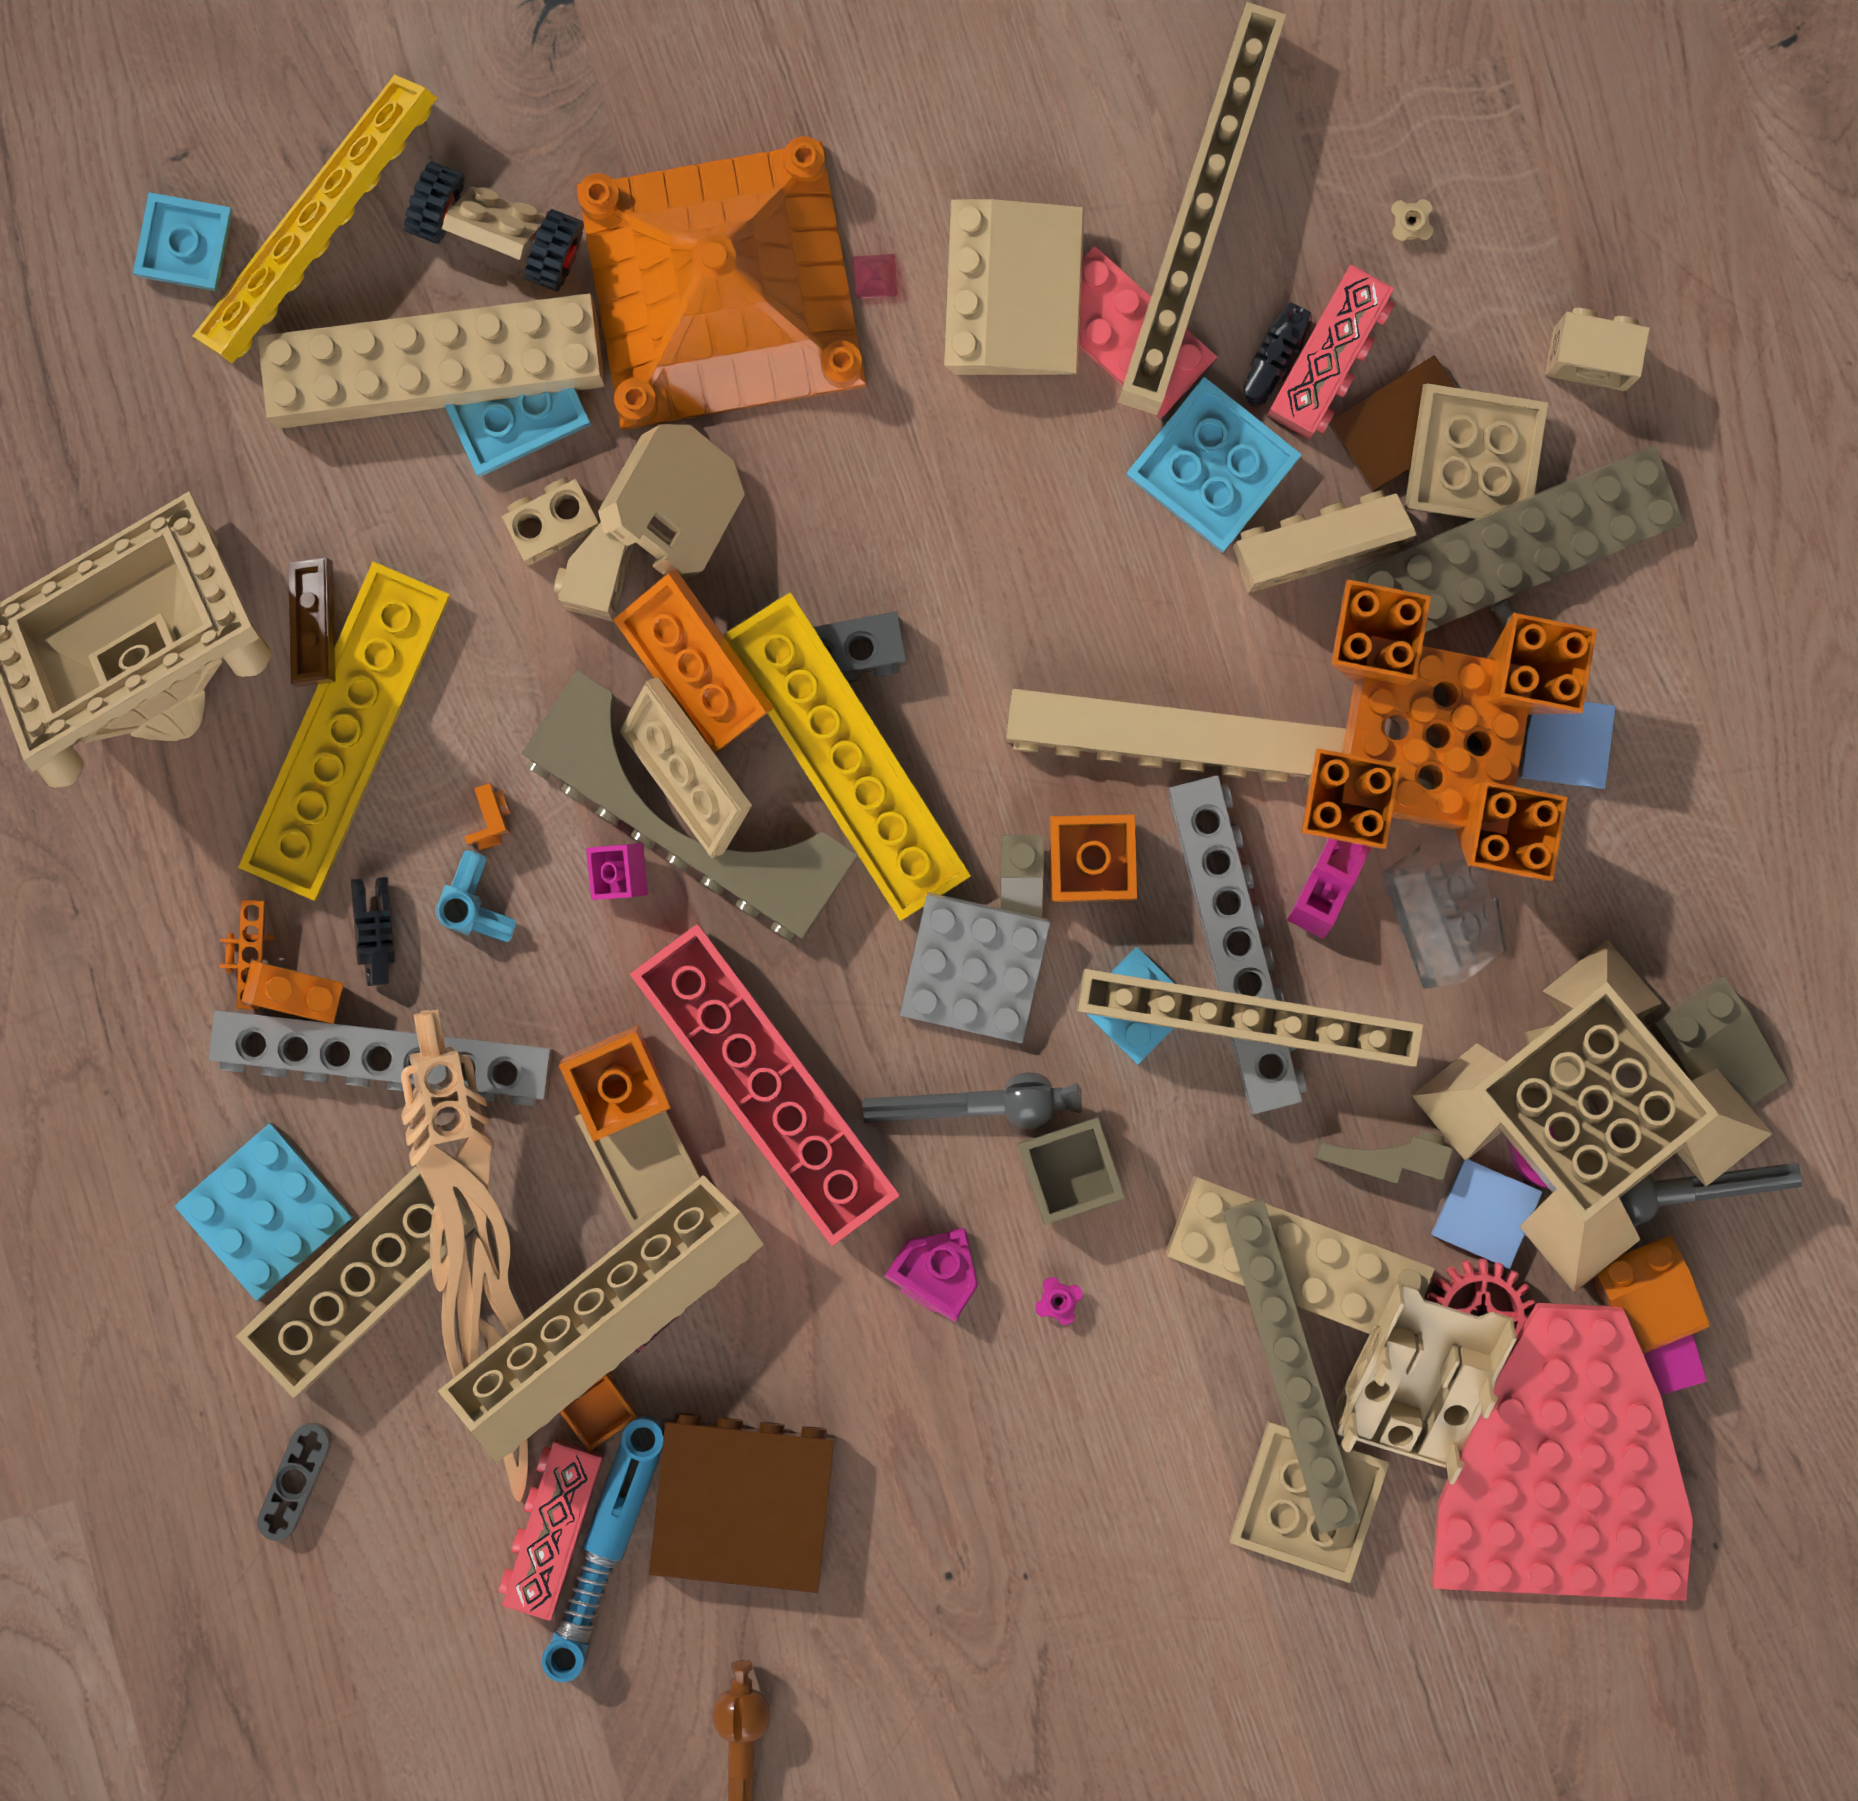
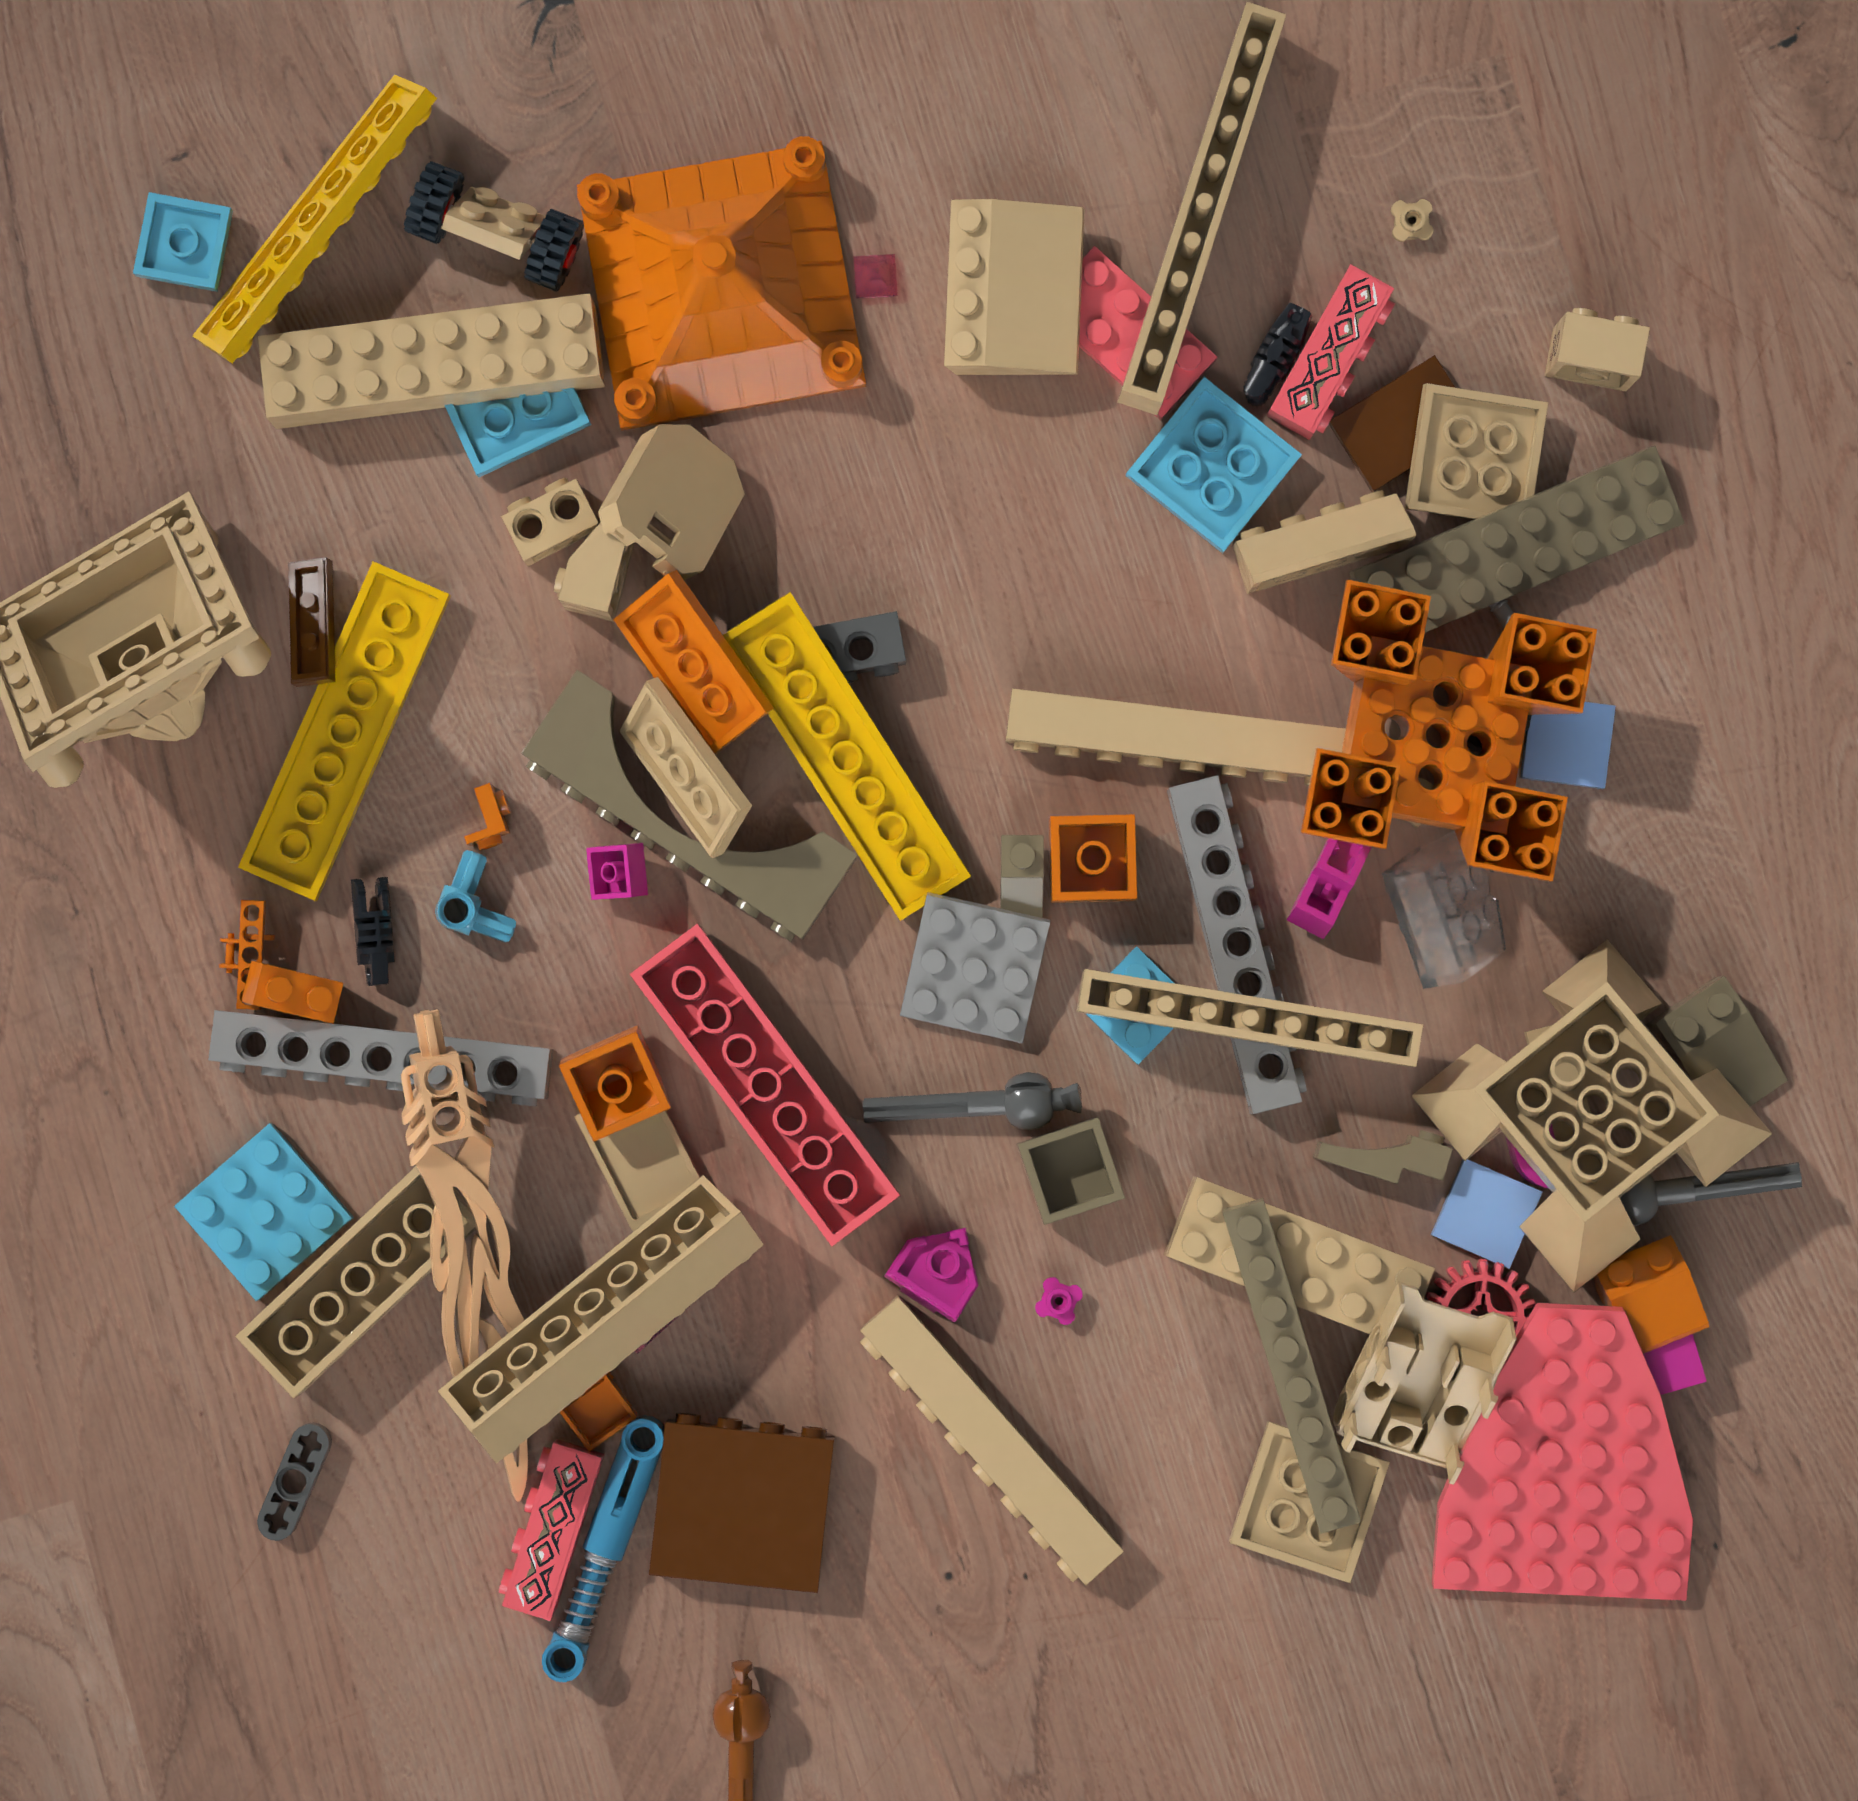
none -> tan brick [860,1295,1124,1585]

